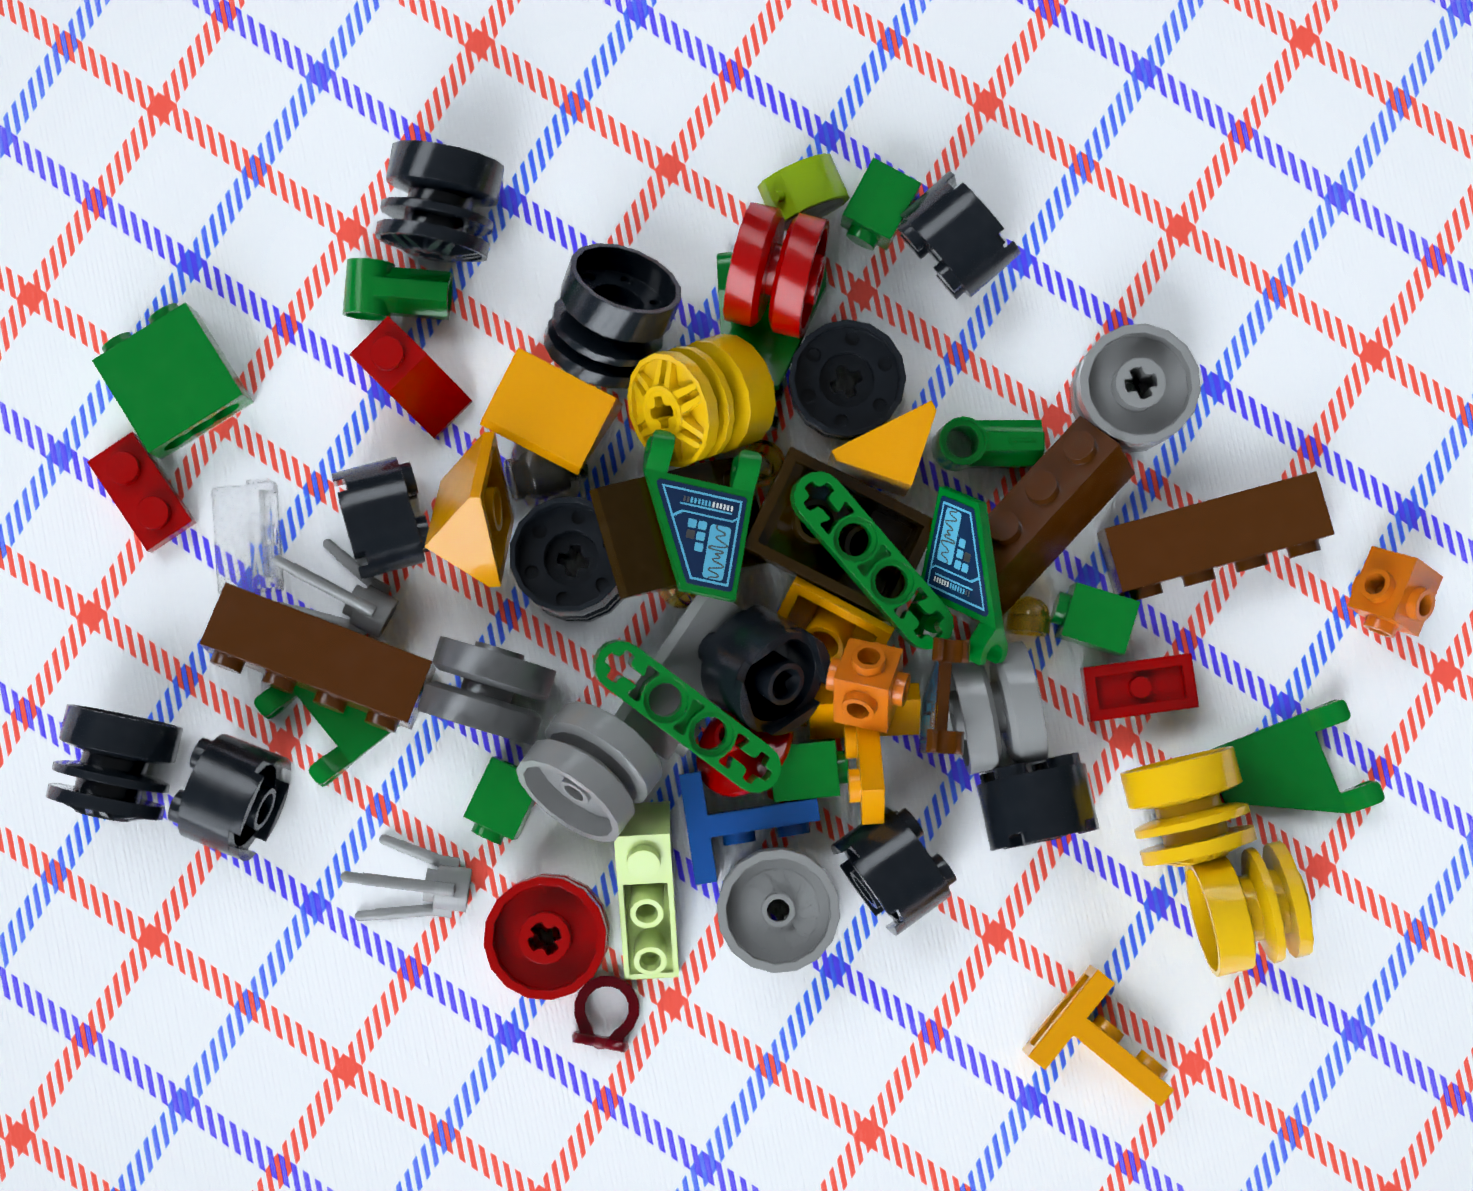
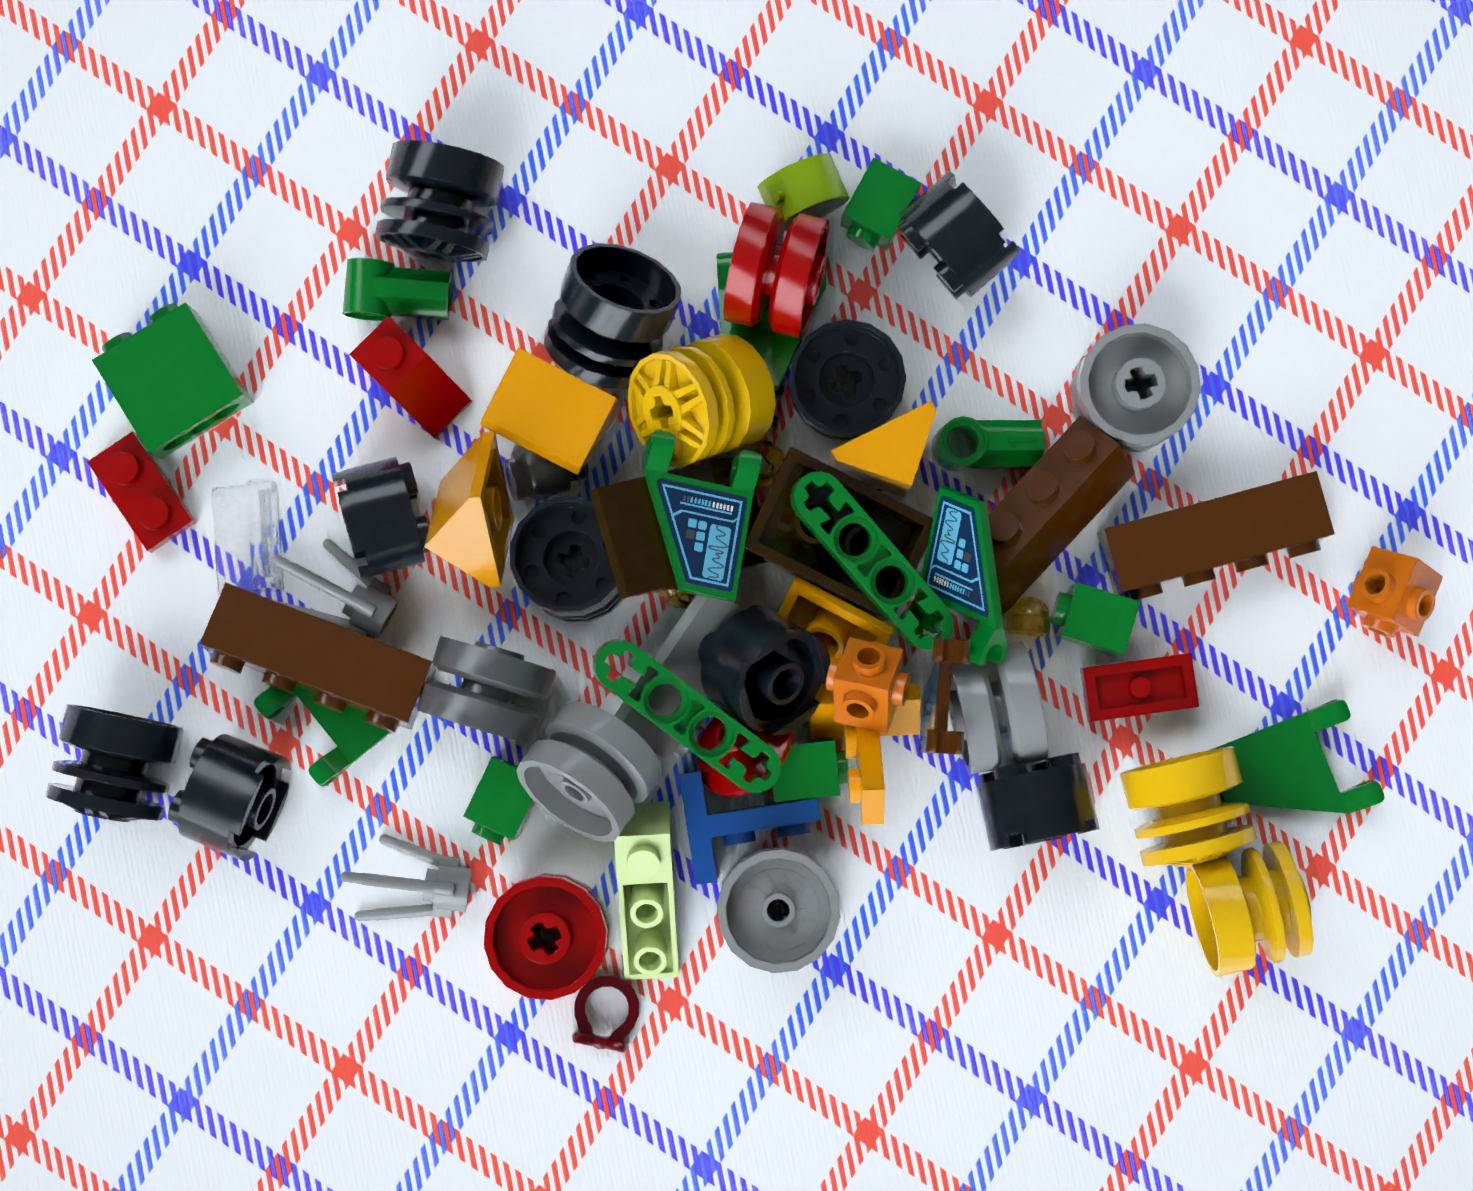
black brick [830,806,957,936] -> none
light orange bracket [1022,965,1174,1107] -> none

